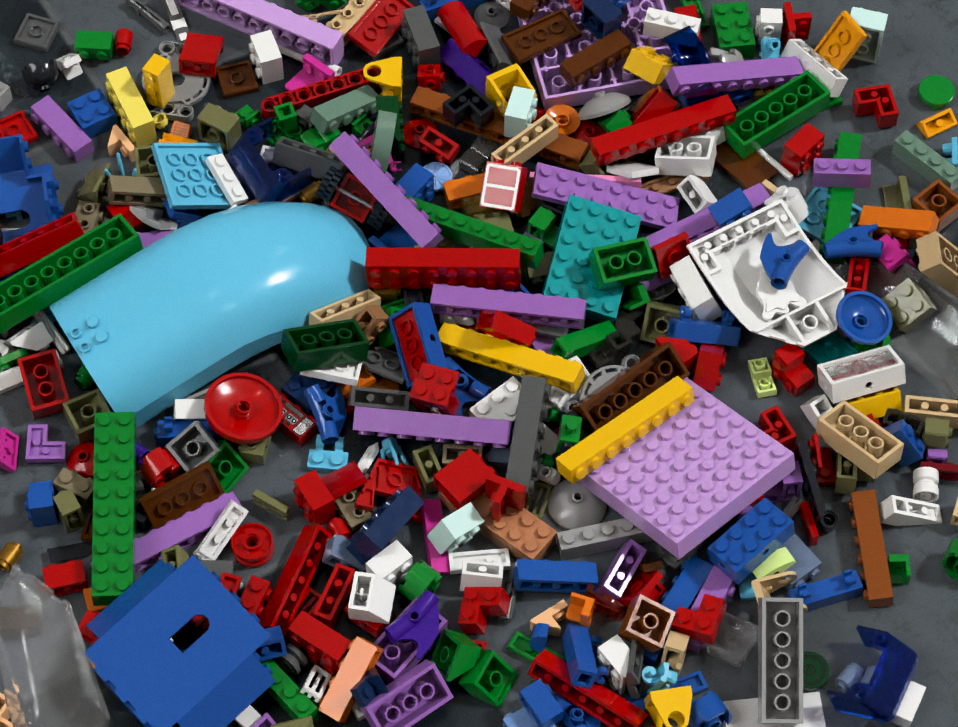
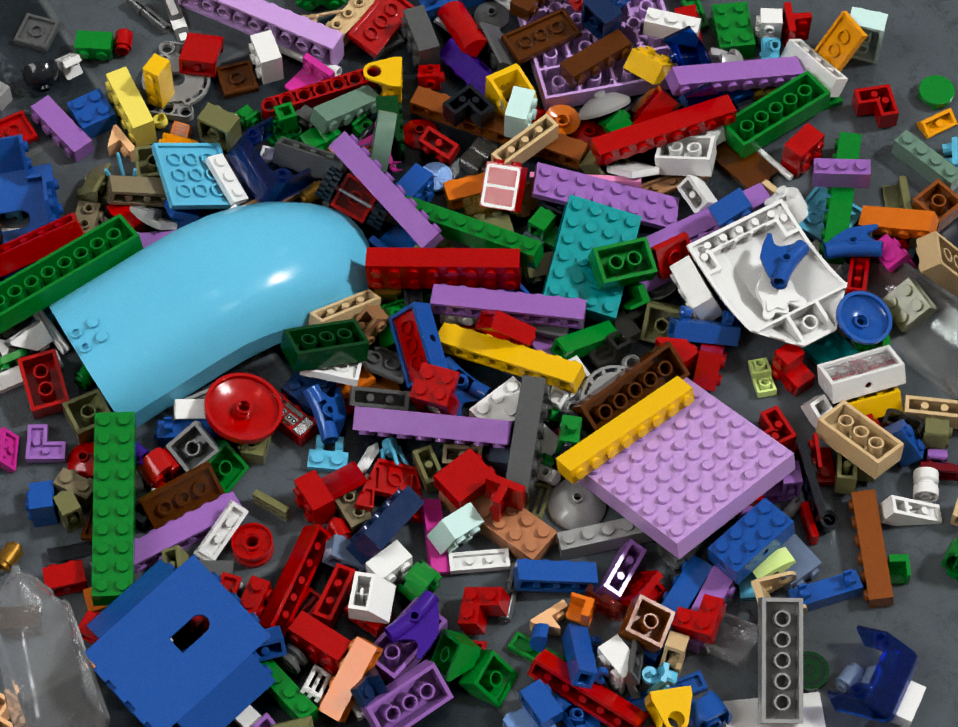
white brick [460,560,503,591] -> none
reddish brown tile [637,559,663,573] -> none

